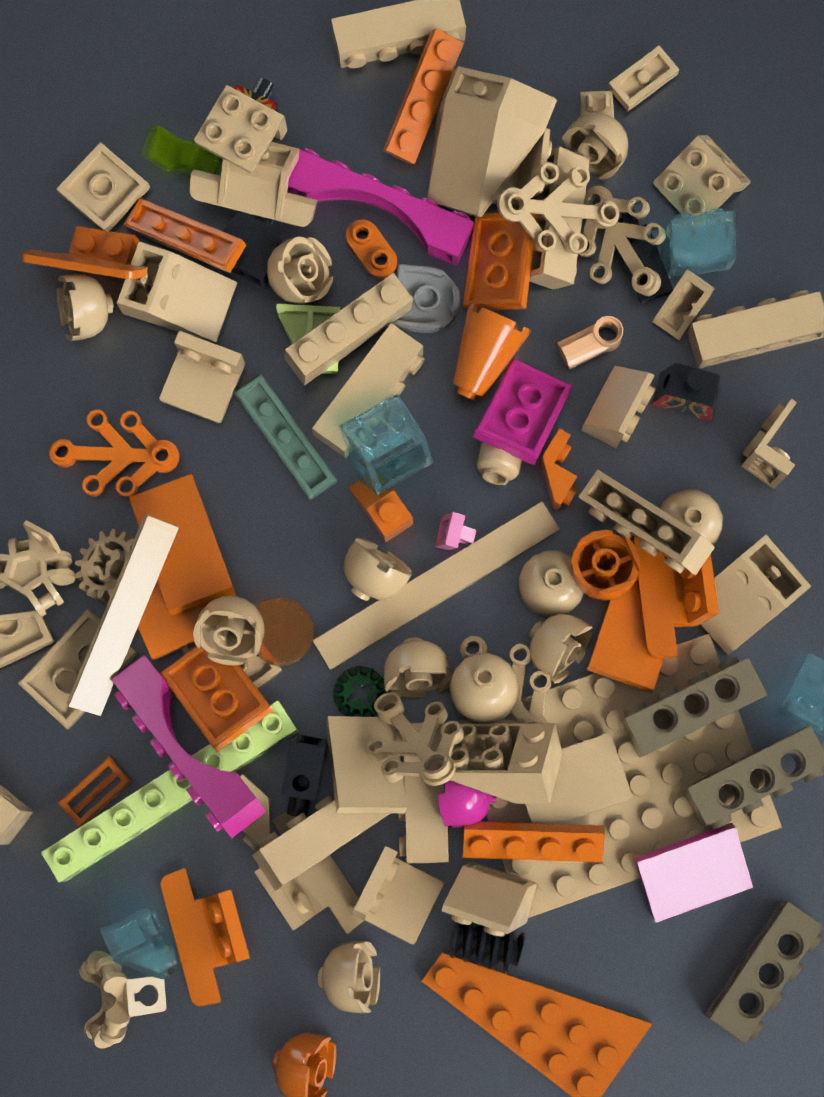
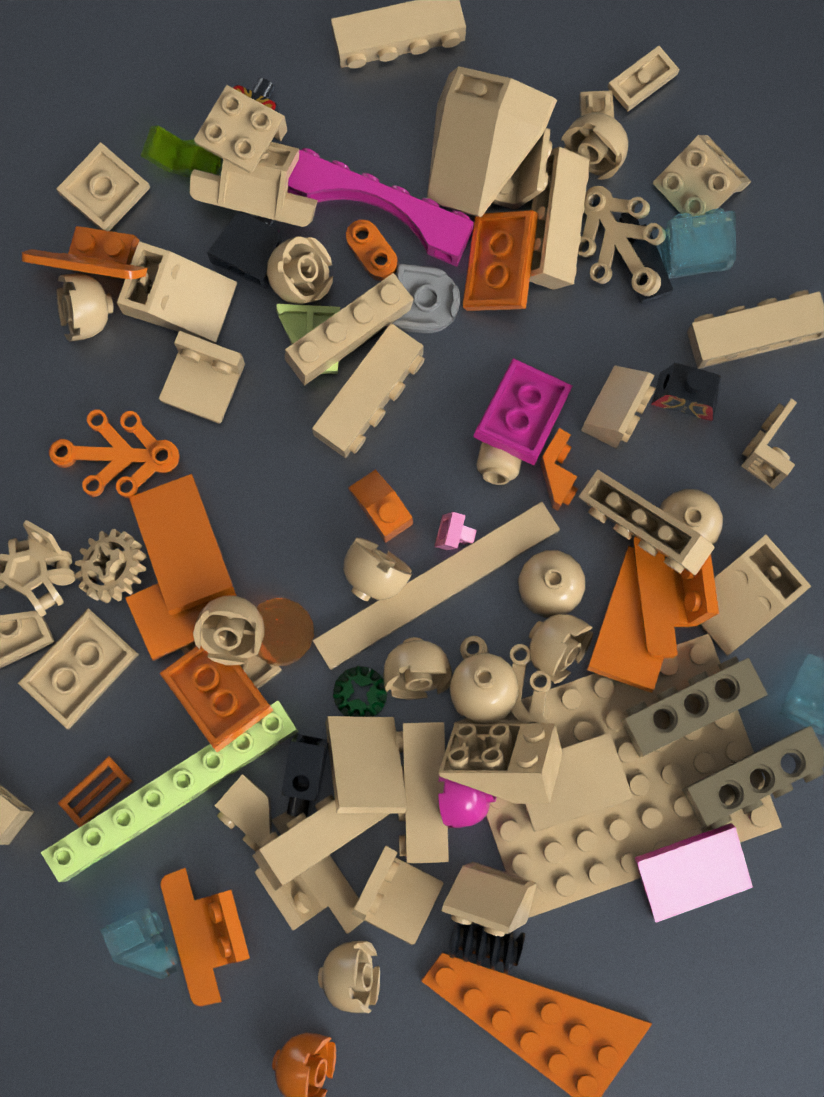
tile [67,513,179,716] -> none
tan piece [79,951,166,1049] -> none
dark pink arch [111,655,266,839] -> none
orange tile [124,198,246,273] -> none
sand green tile [234,374,337,500] -> none
clear light blue slope [339,394,434,495] -> none
tan plant [366,692,464,786] -> none
orange plate [382,29,464,165] -> none
orange cone [453,304,531,400] -> none
orange plate [463,821,605,862] -> none
tan plant [497,163,619,255] -> none
light nougat piece [557,316,624,370] -> none
orange cylinder [571,530,640,601] -> none
tan slope [652,269,715,340] -> none
dark tan brick [705,900,823,1044] -> none

